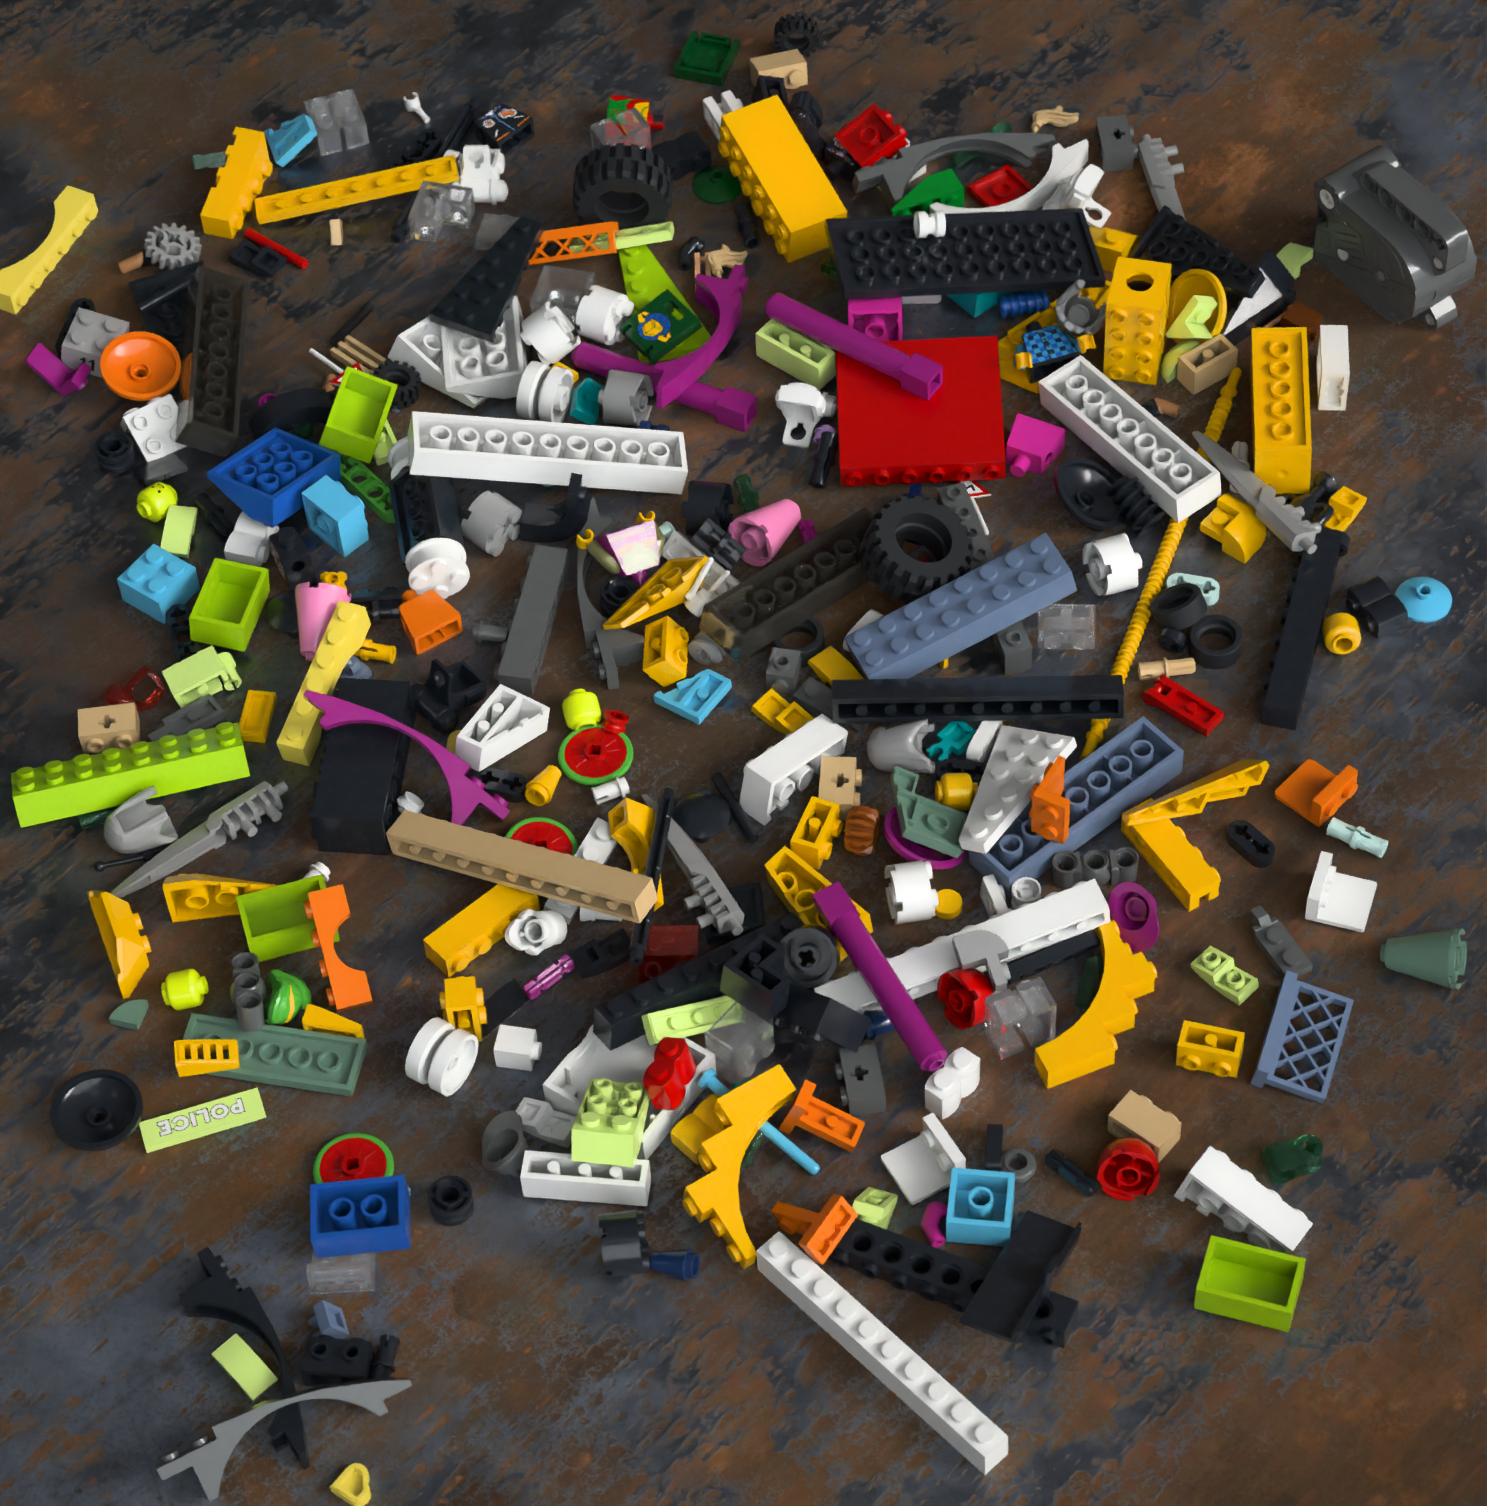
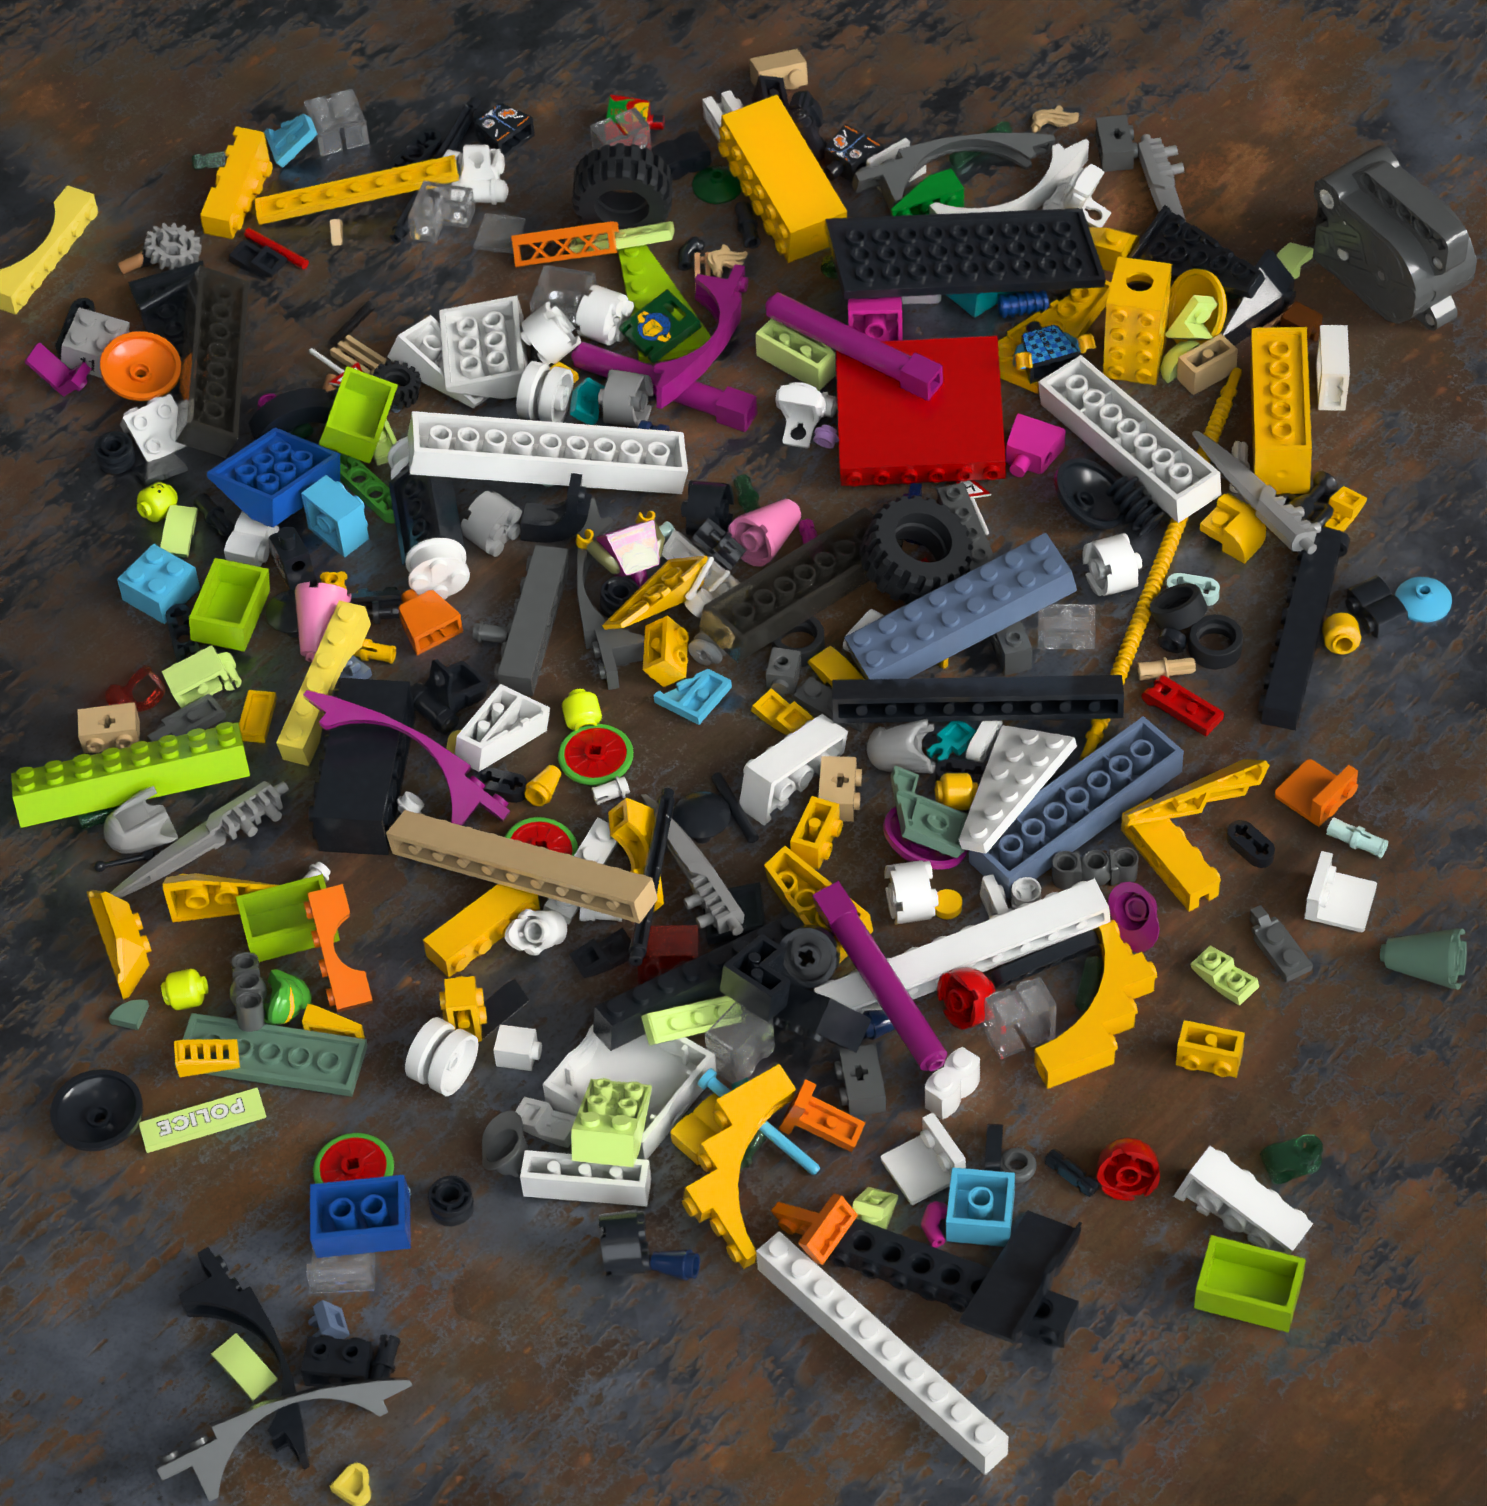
white hand [403,92,430,123] -> none
black wing [428,216,544,343] -> none
magenta axle [522,954,575,1000] -> none
red bush [601,710,629,734] -> none
red brick [643,1037,696,1110] -> none
dark green container [674,31,741,87] -> none
black tyre [774,12,819,57] -> none
black pin [809,431,839,489] -> none
red plate [834,103,908,168] -> none
dark orange gear [844,805,881,856] -> none
white wheel [914,210,946,238] -> none
light grey brick [952,930,1011,993] -> none
red tile [967,164,1033,208] -> none
orange bracket [1029,755,1070,844] -> none
light grey hair [1054,279,1107,337] -> none
tan brick [1107,1090,1181,1163] -> none
medium nougat arm [1141,398,1181,418] -> none
sand blue fence [1250,970,1354,1104] -> none

